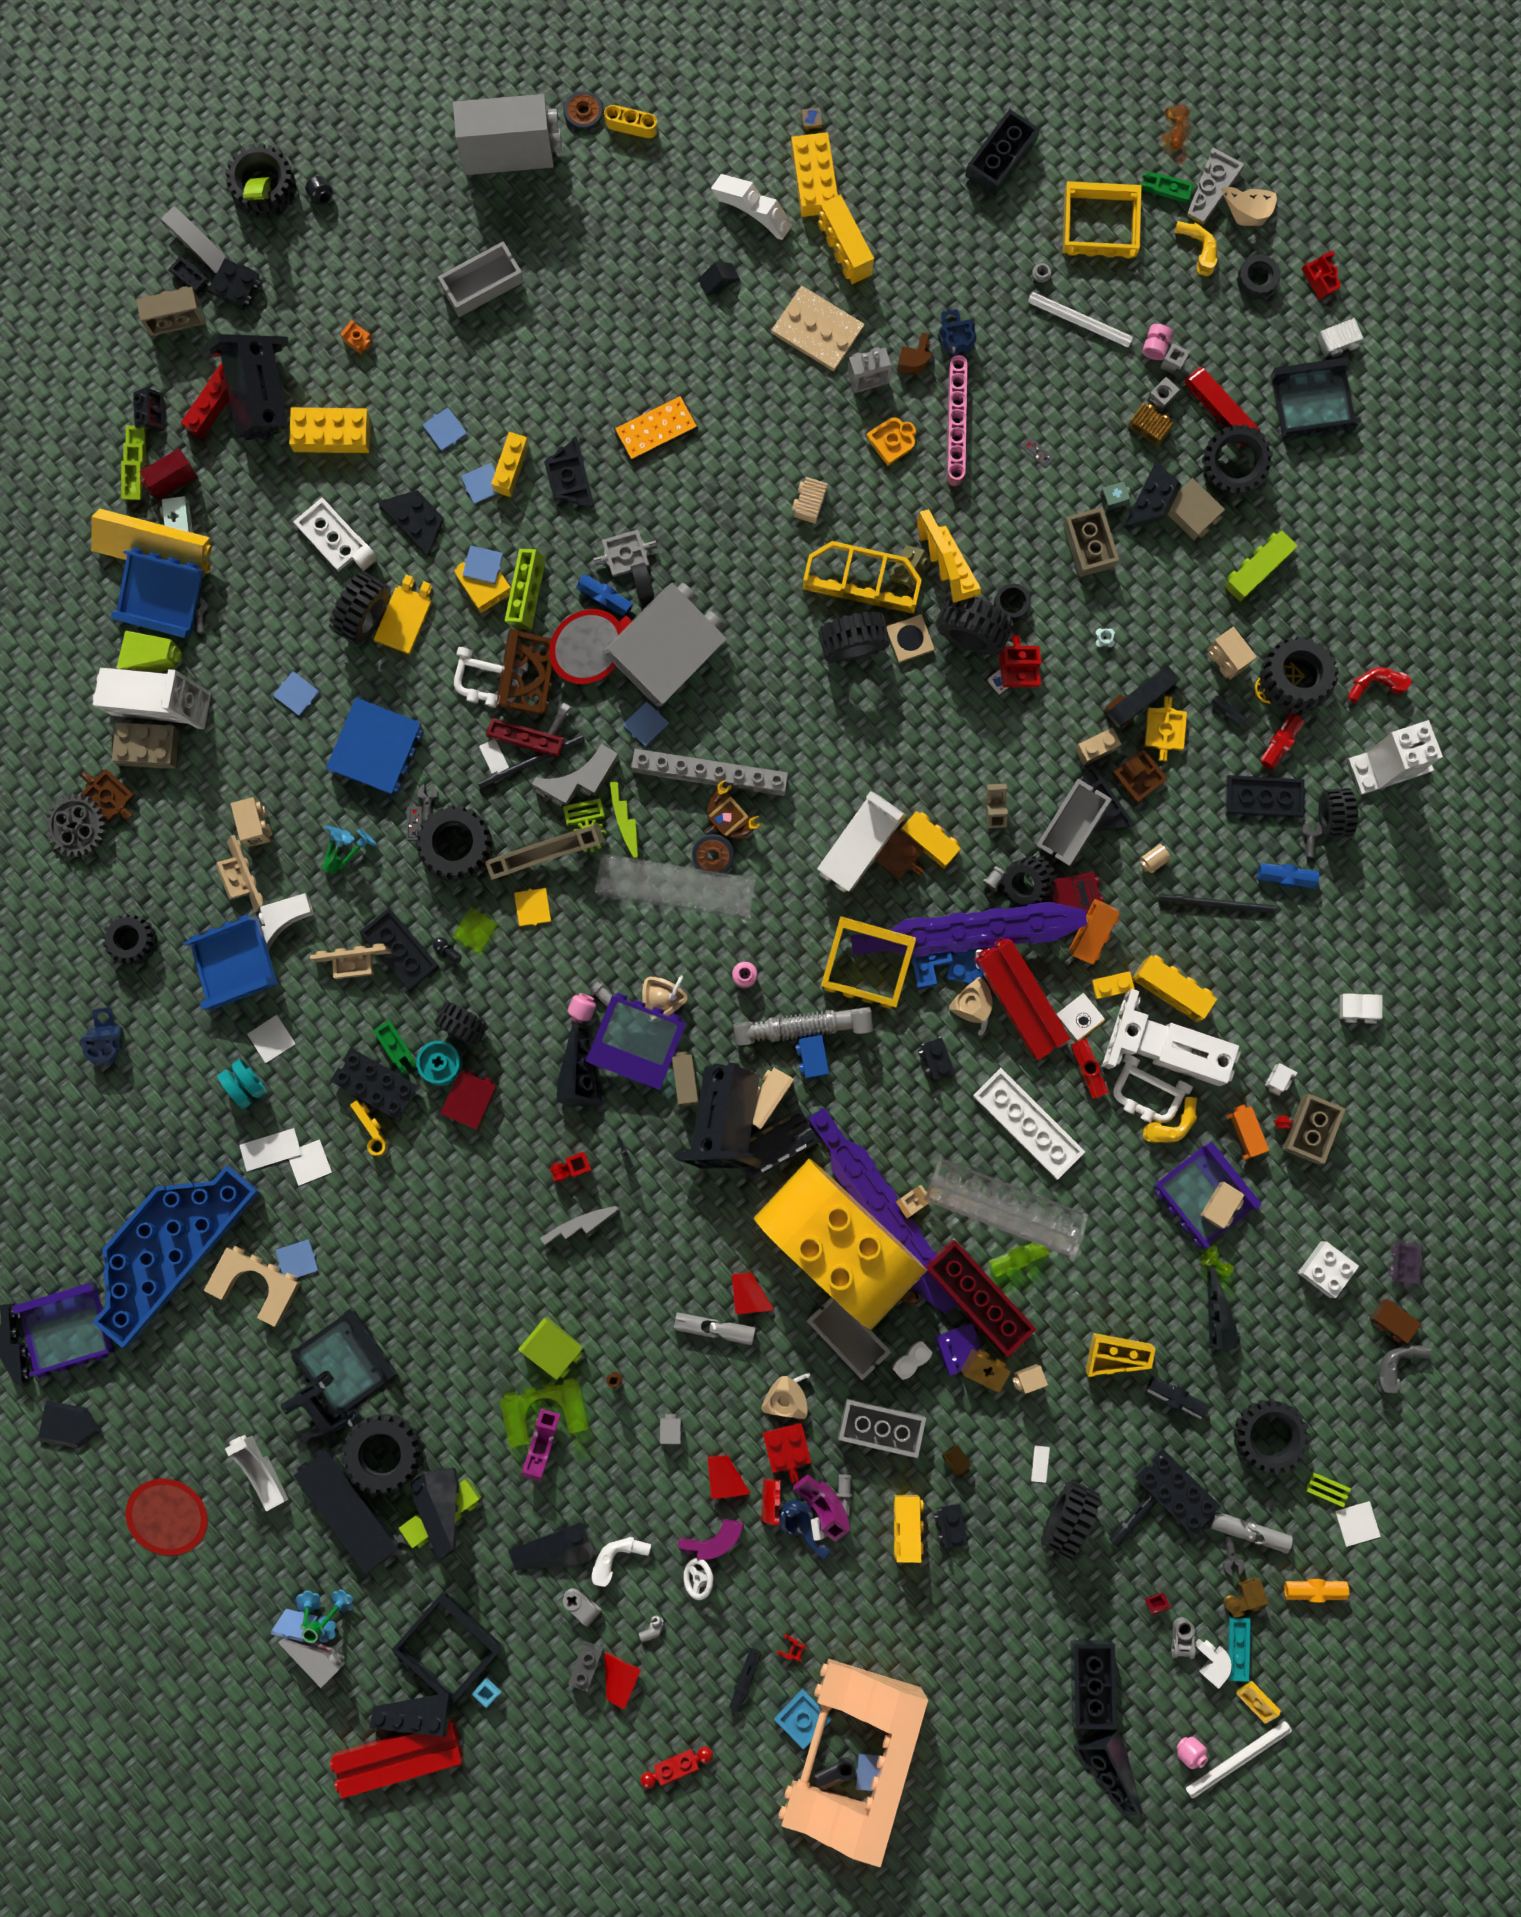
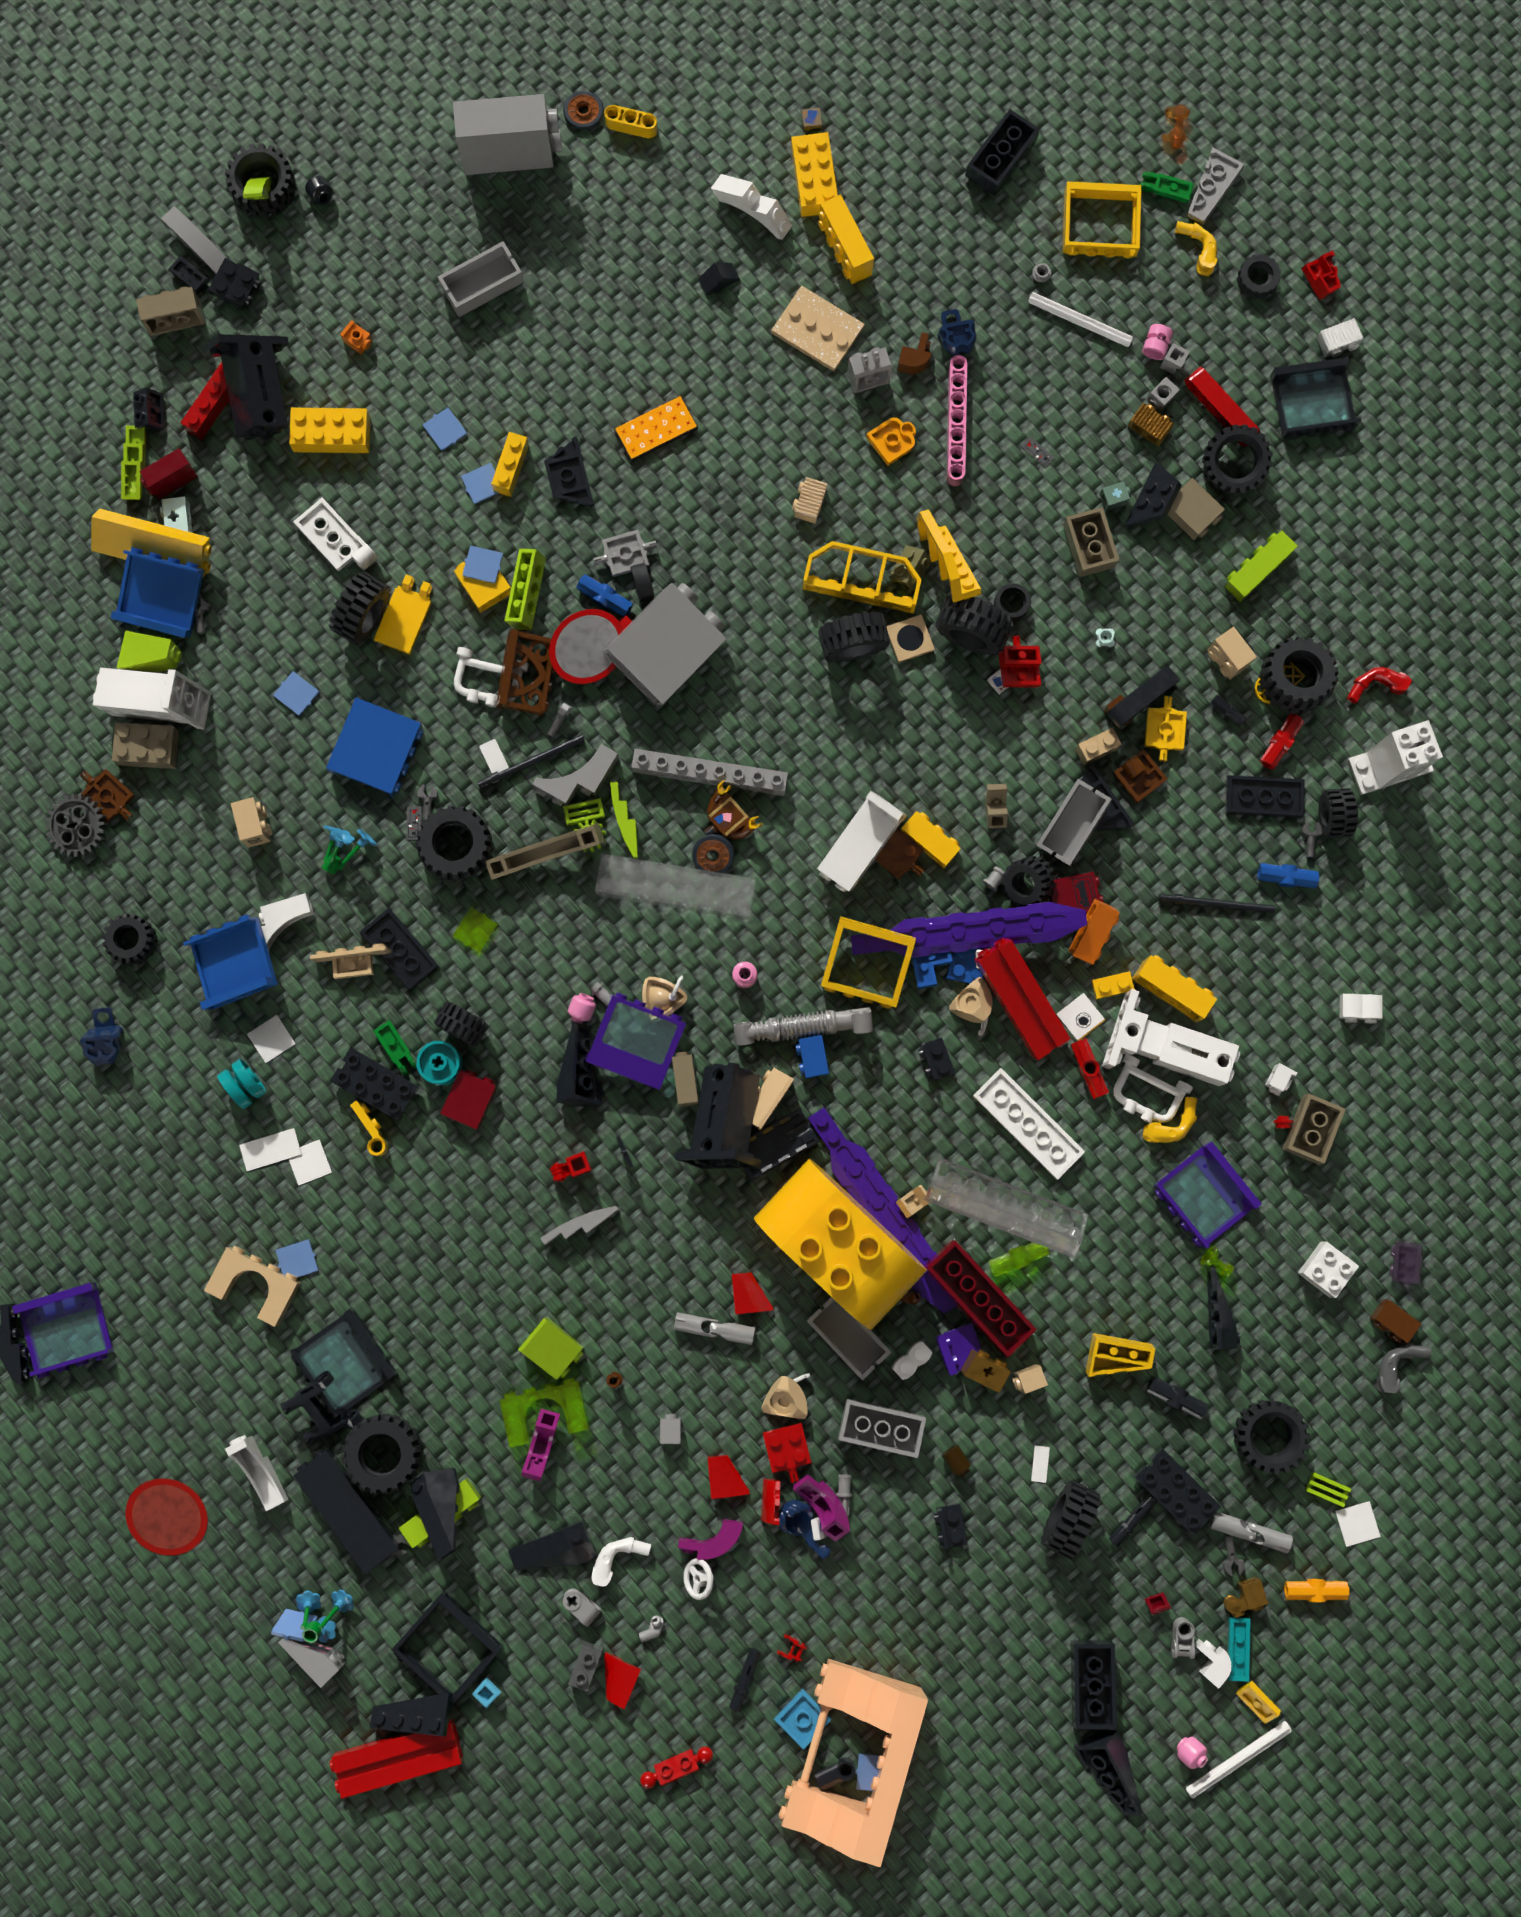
black tile [38,1401,102,1448] -> none
blue brick [92,1166,261,1348] -> none
tan bracket [216,835,263,912] -> none
black wing [378,490,444,556] -> none
black axle [433,937,462,964] -> none
dark red tile [486,718,565,758] -> none
yellow piece [514,888,551,927] -> none
medium blue piece [623,701,669,747] -> none
yellow wedge [894,1495,923,1563] -> none
tan brick [1140,844,1171,873] -> none
tan brick [1200,1182,1244,1229] -> none
tan piece [1221,187,1277,226] -> none
orange brick [1226,1104,1269,1160] -> none

